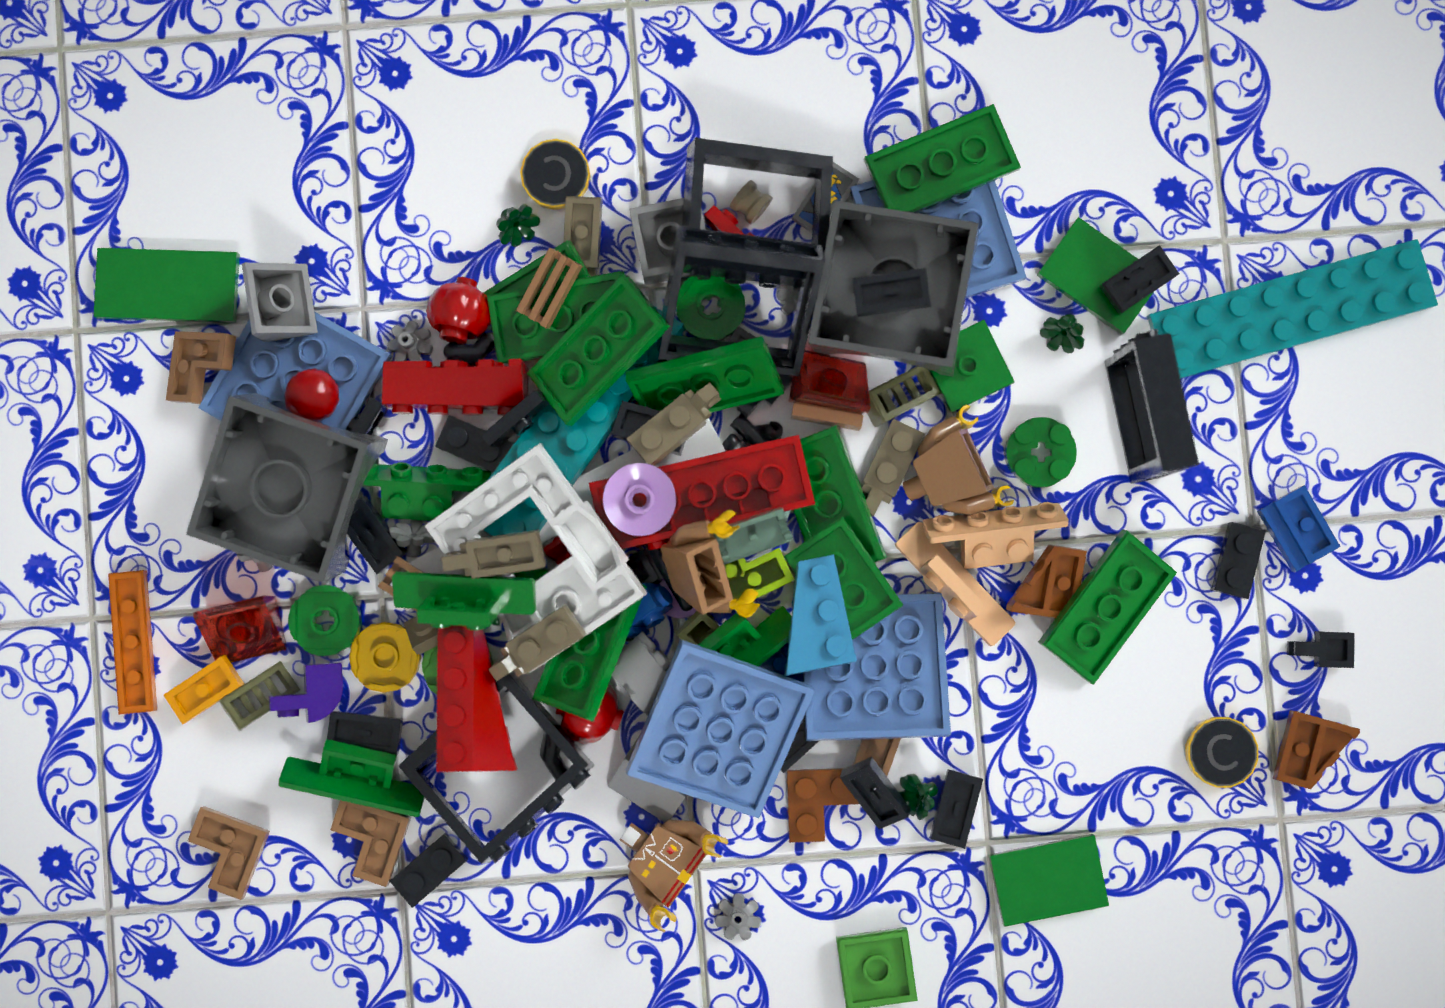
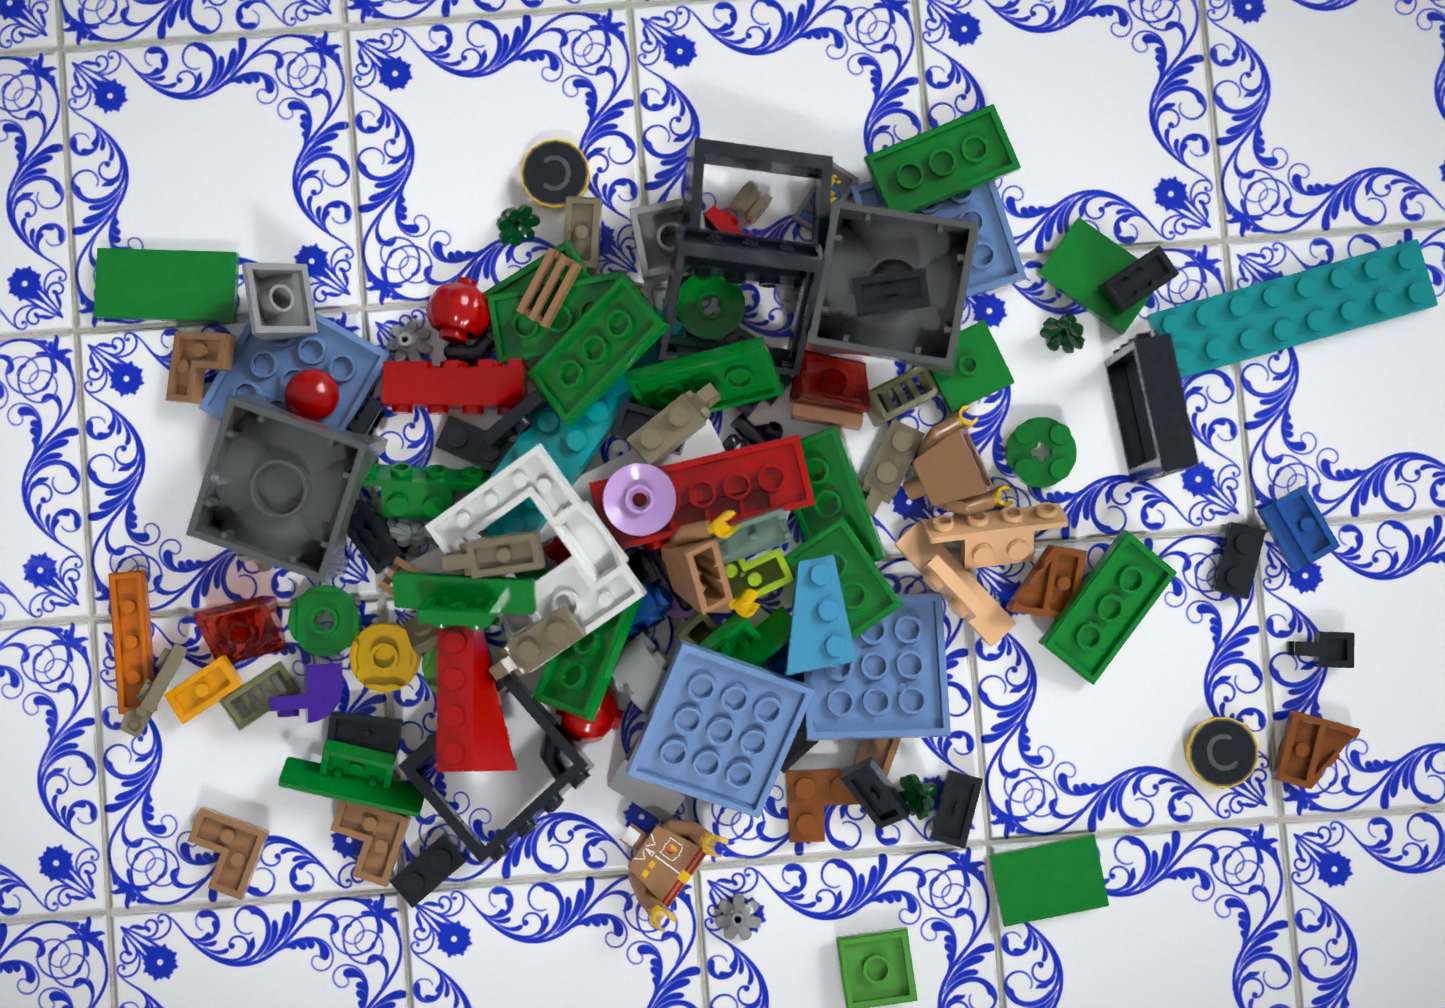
none -> dark tan hinge [119,643,187,738]

